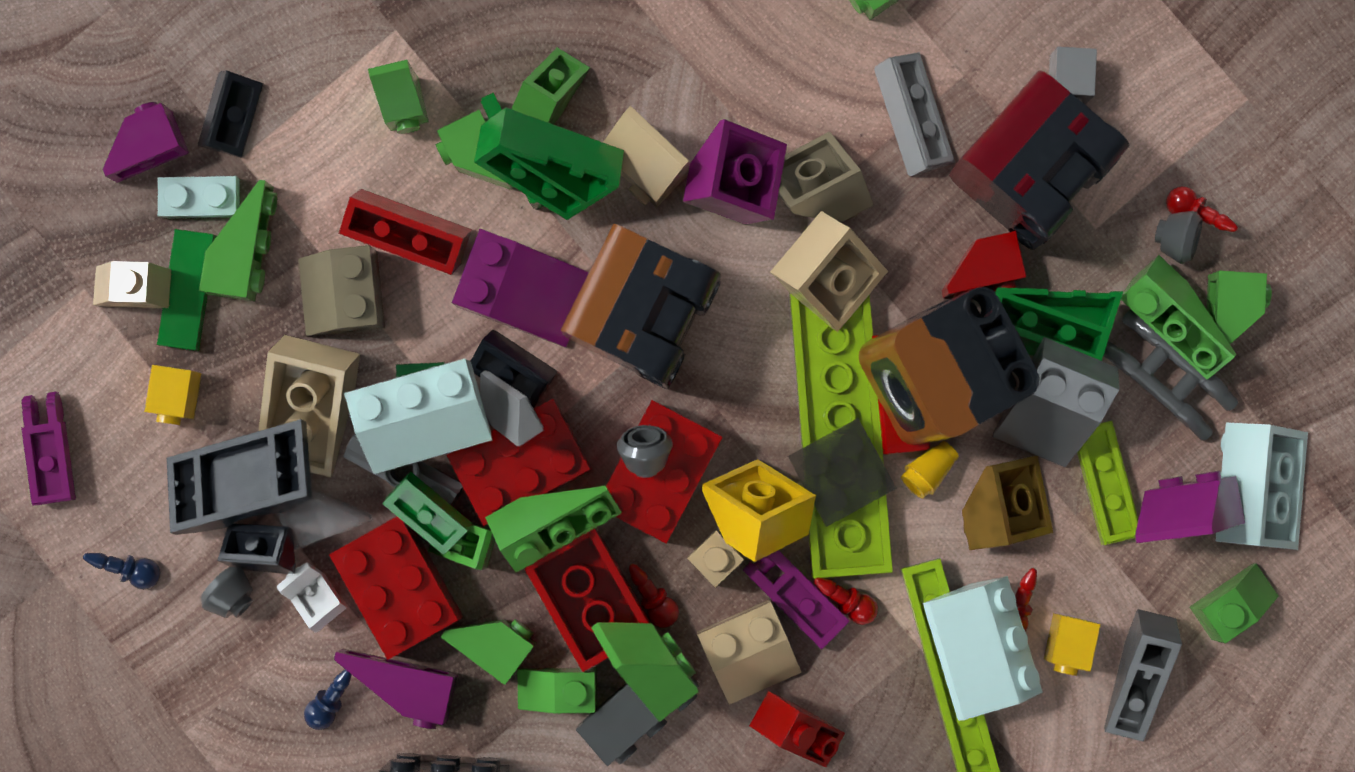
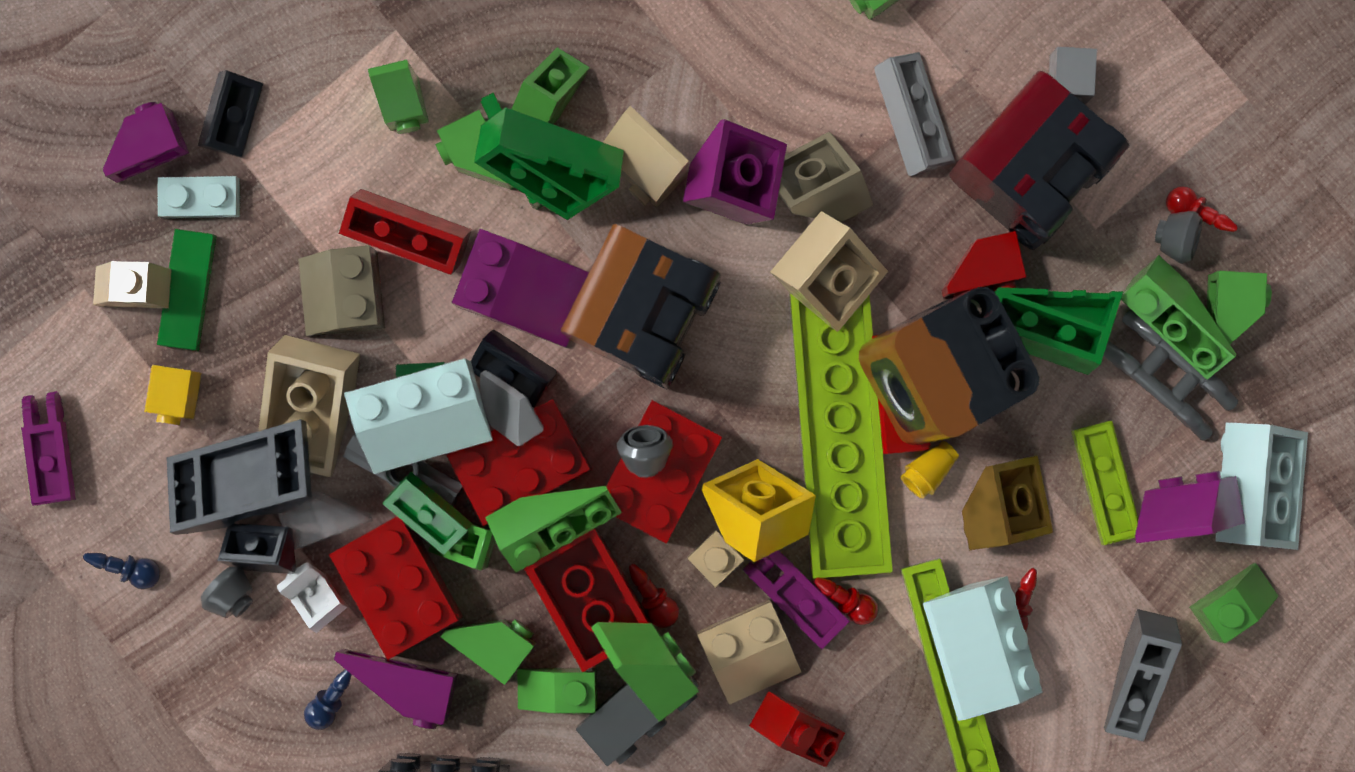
bright green slope [199,180,278,302] -> none
clear smoke plate [787,418,897,527] -> none
dark grey slope [993,337,1119,467] -> none
yellow brick [1044,613,1101,676] -> none

